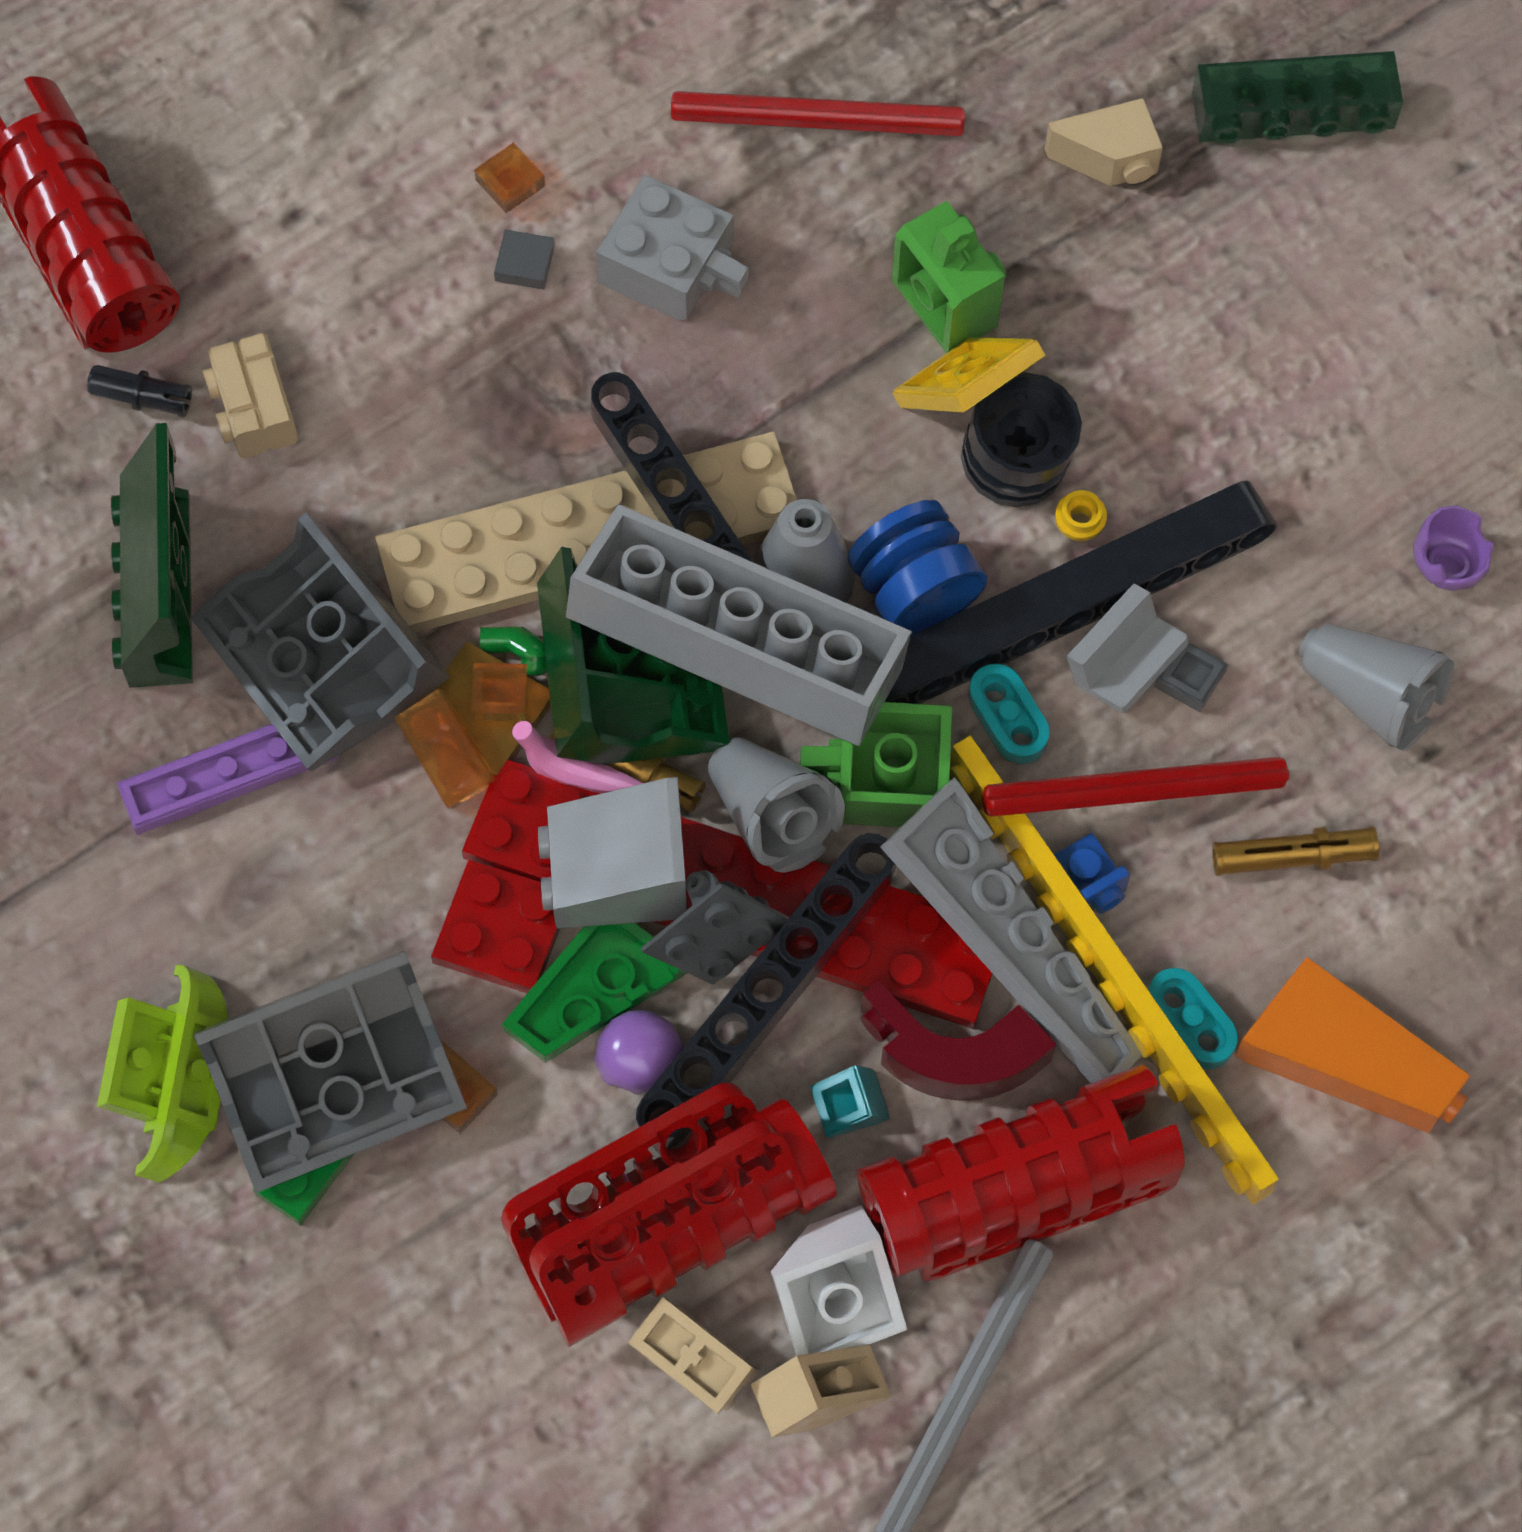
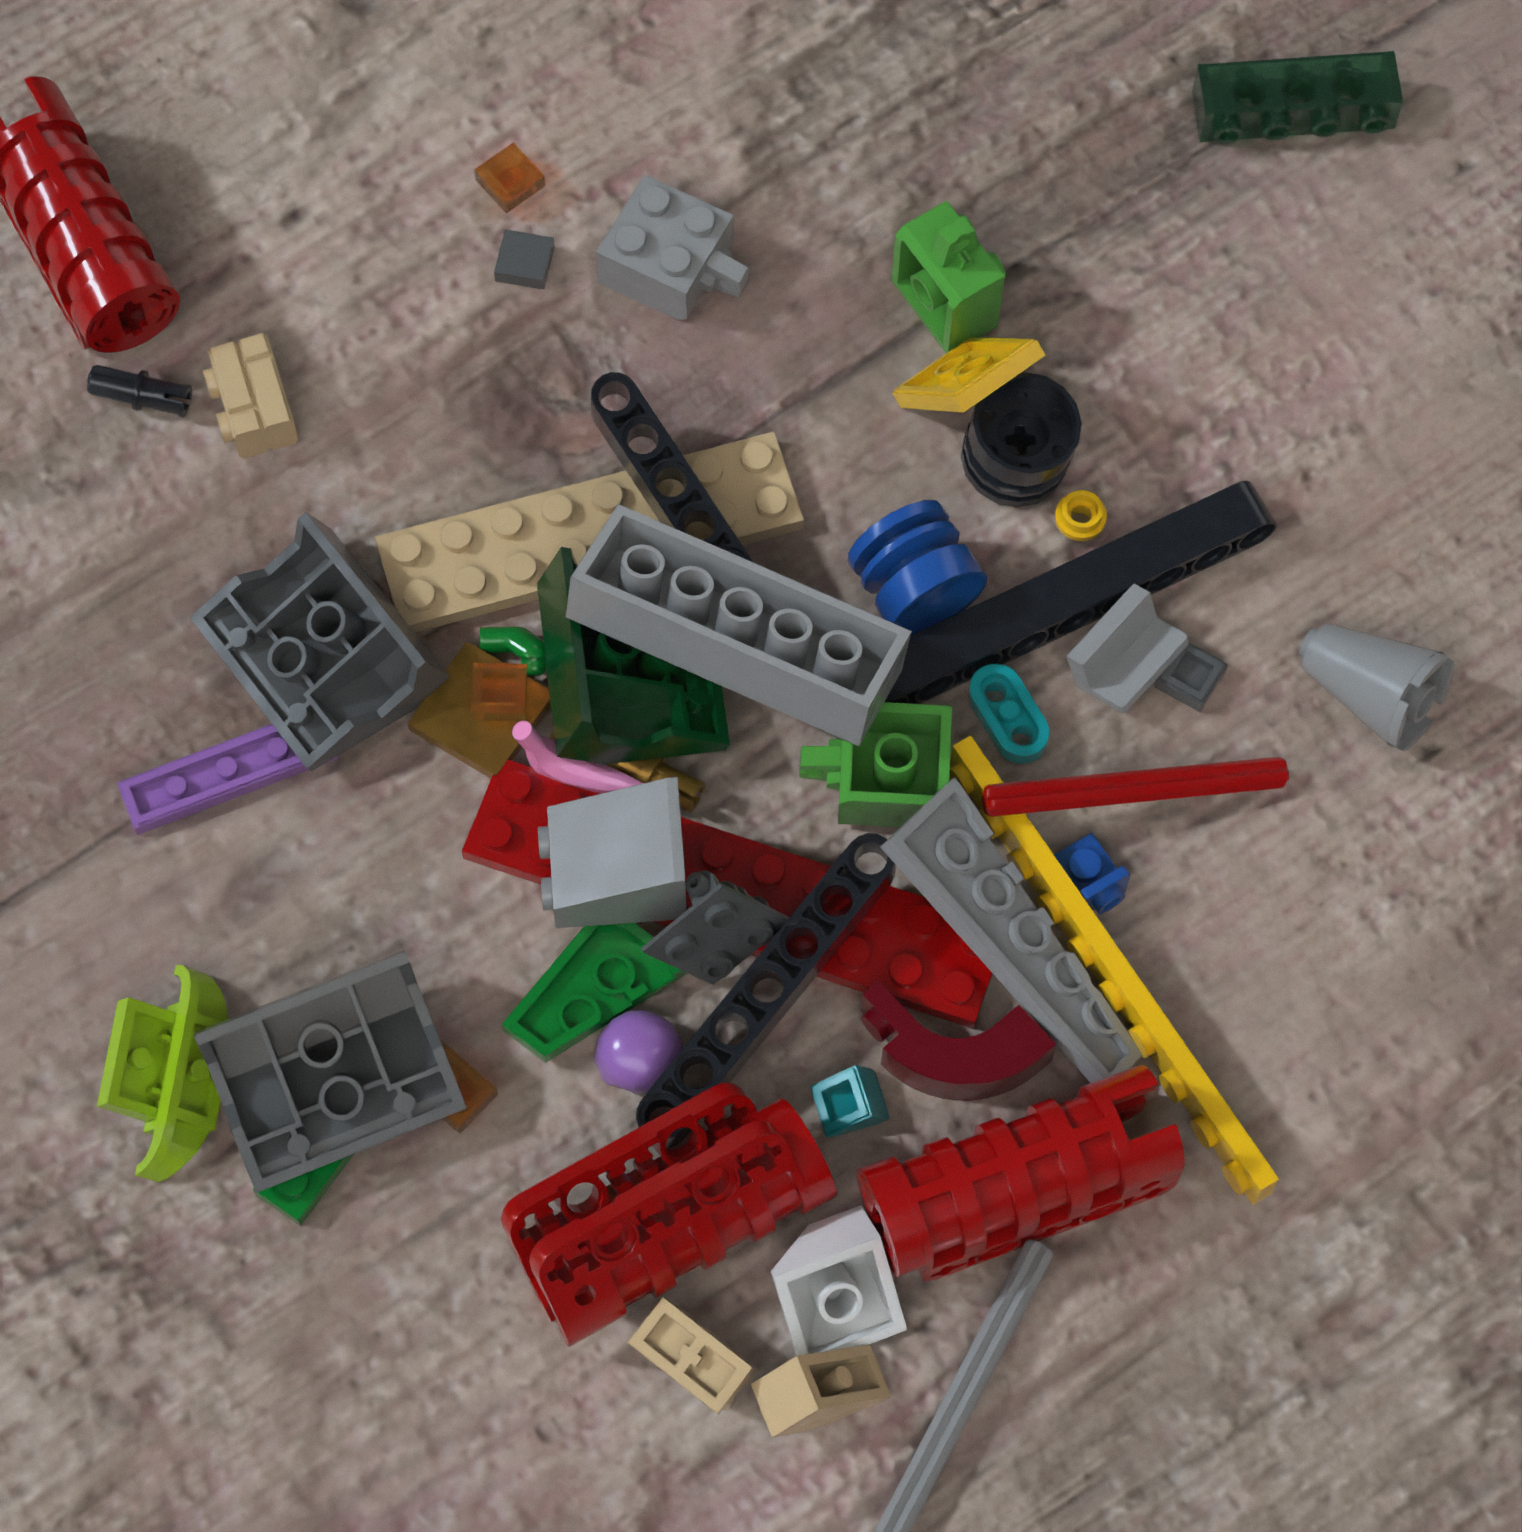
dark green piece [111,423,193,688] -> none
clear orange plate [394,689,496,809] -> none
red plate [431,859,560,993] -> none
red axle [671,91,965,136] -> none
light grey cone [708,738,845,873] -> none
light grey cone [753,499,855,602] -> none
tan slope [1044,98,1163,186] -> none
teal plate [1148,968,1238,1070] -> none
pearl gold pin [1212,826,1379,876] -> none
orange slope [1235,957,1470,1133] -> none
medium lavender hair [1413,505,1494,591] -> none

